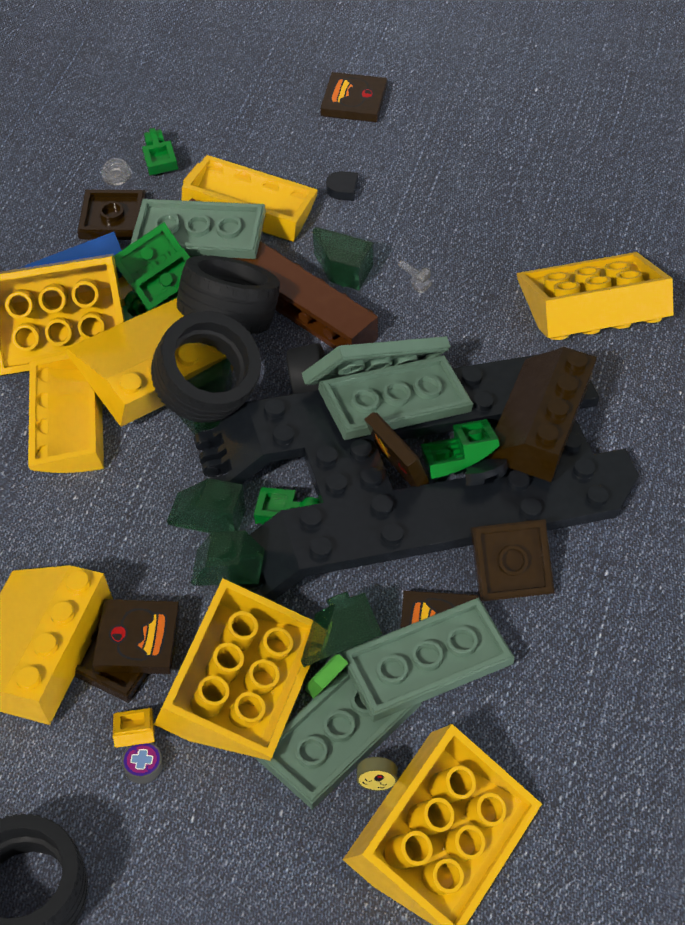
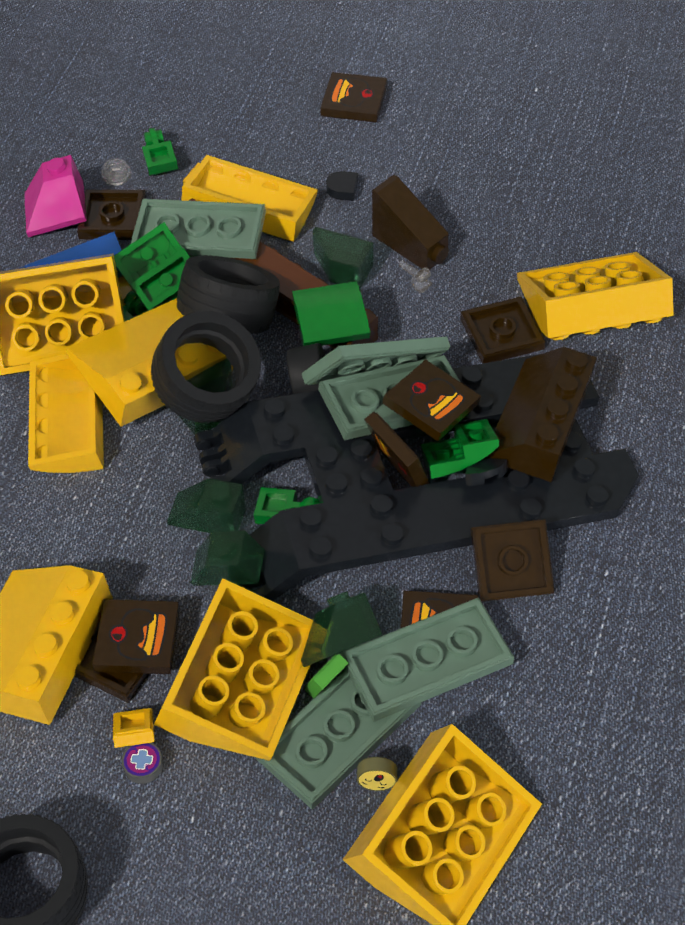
none -> dark pink slope [24,155,87,237]
none -> green slope [292,281,371,346]
none -> dark brown slope [372,175,449,272]
none -> dark brown tile [382,359,481,441]
none -> dark brown tile [460,297,545,363]

